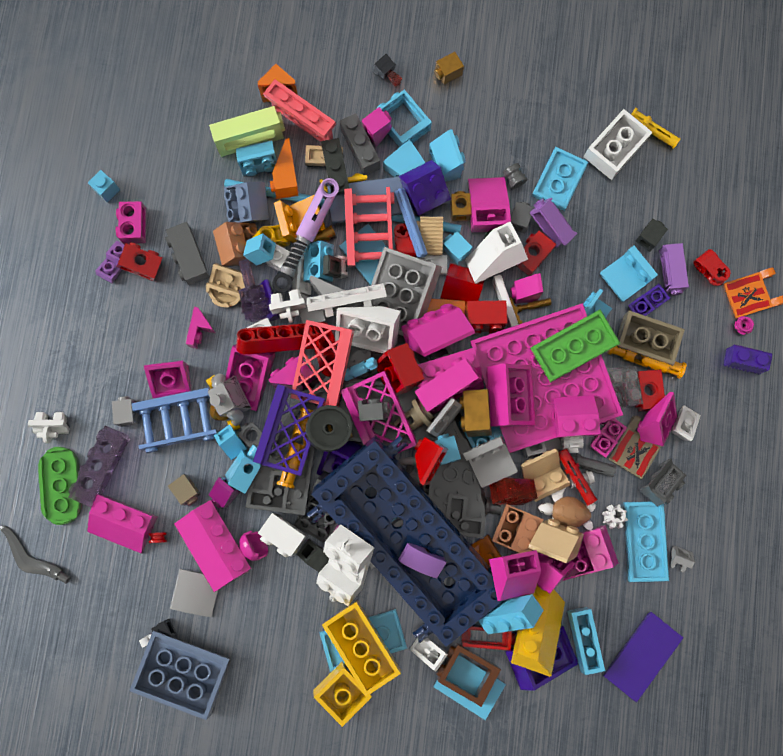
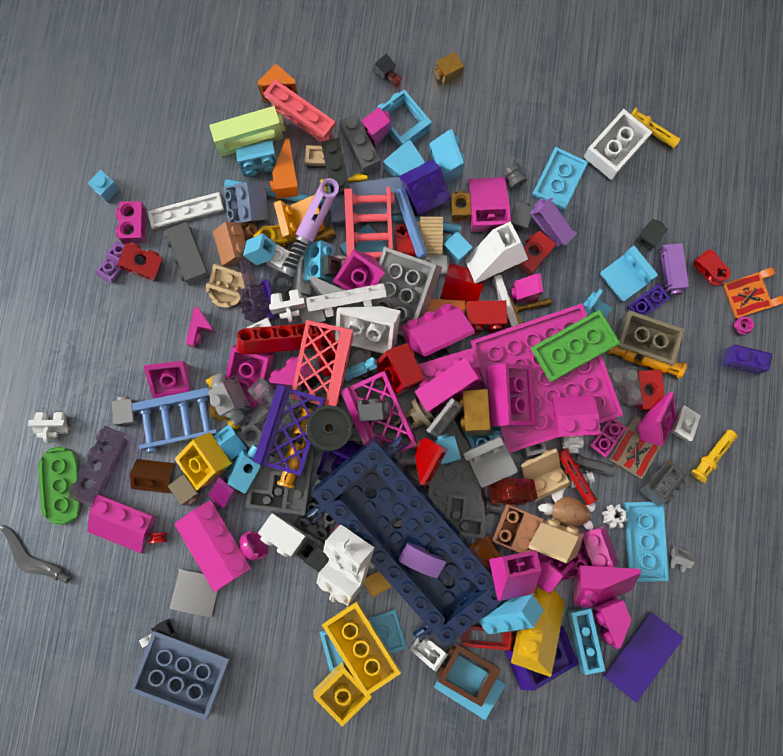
none -> reddish brown panel [129,459,175,493]
none -> white tile [147,192,225,230]
none -> yellow brick [175,432,232,491]
none -> clear brick [246,377,293,432]
none -> dark pink slope [333,250,385,290]
none -> pearl gold brick [364,571,393,597]
none -> dark pink slope [572,565,641,608]
none -> dark pink slope [592,598,632,649]
none -> yellow pin [691,429,738,483]

